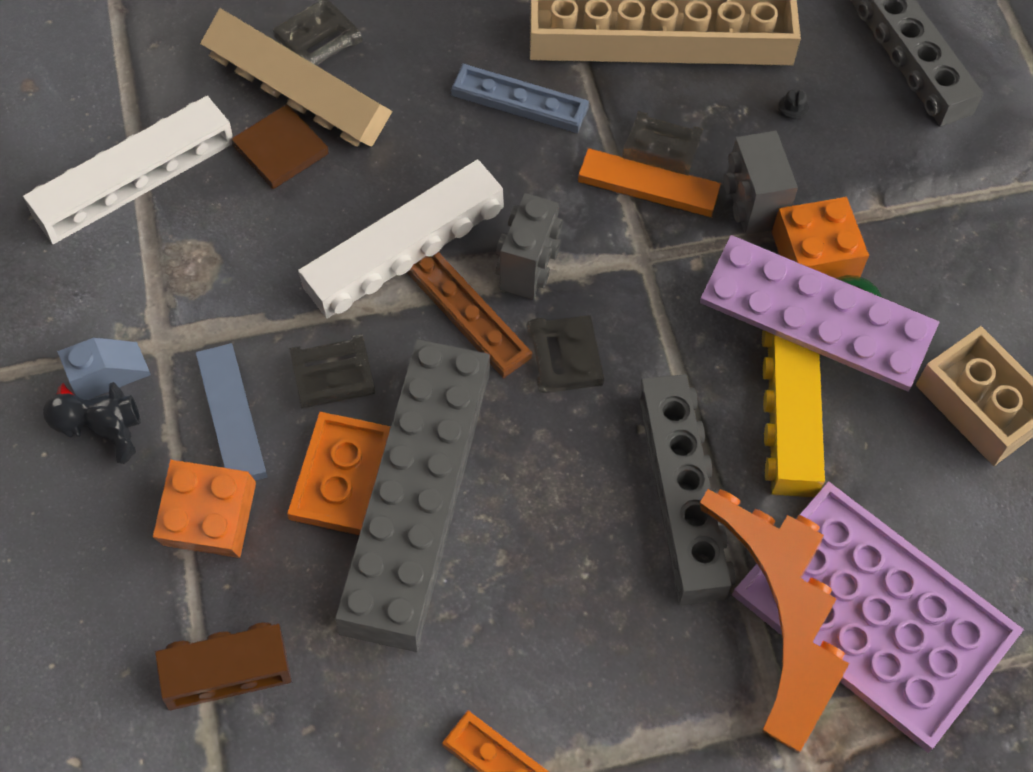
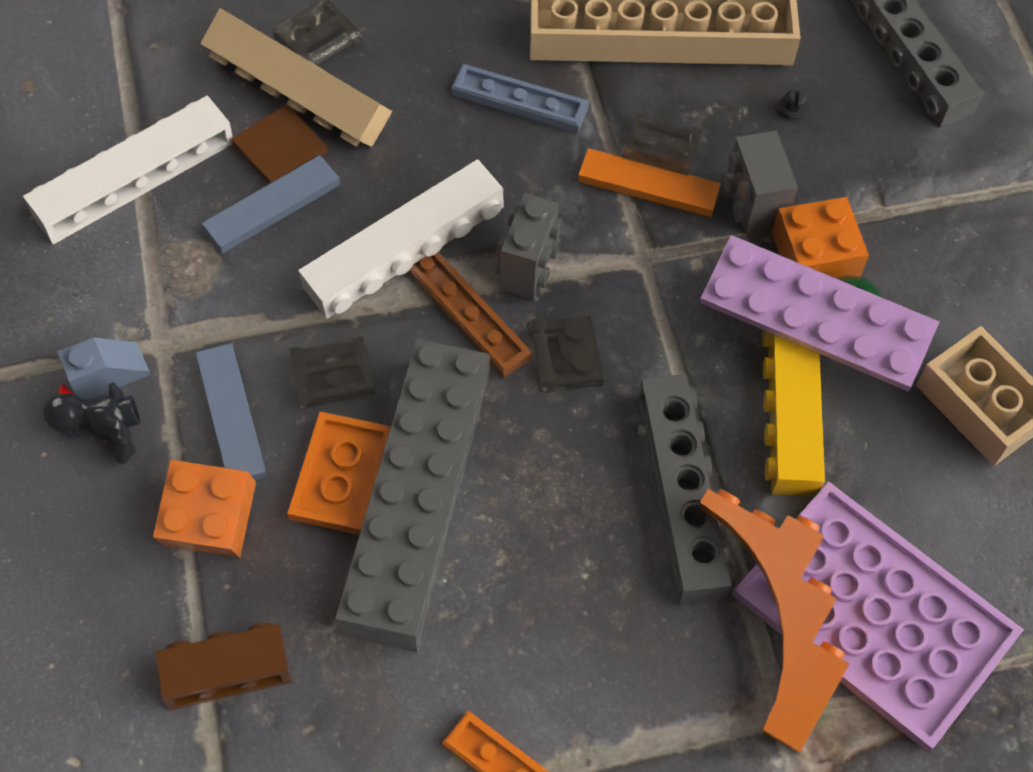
none -> sand blue tile [202,155,340,254]

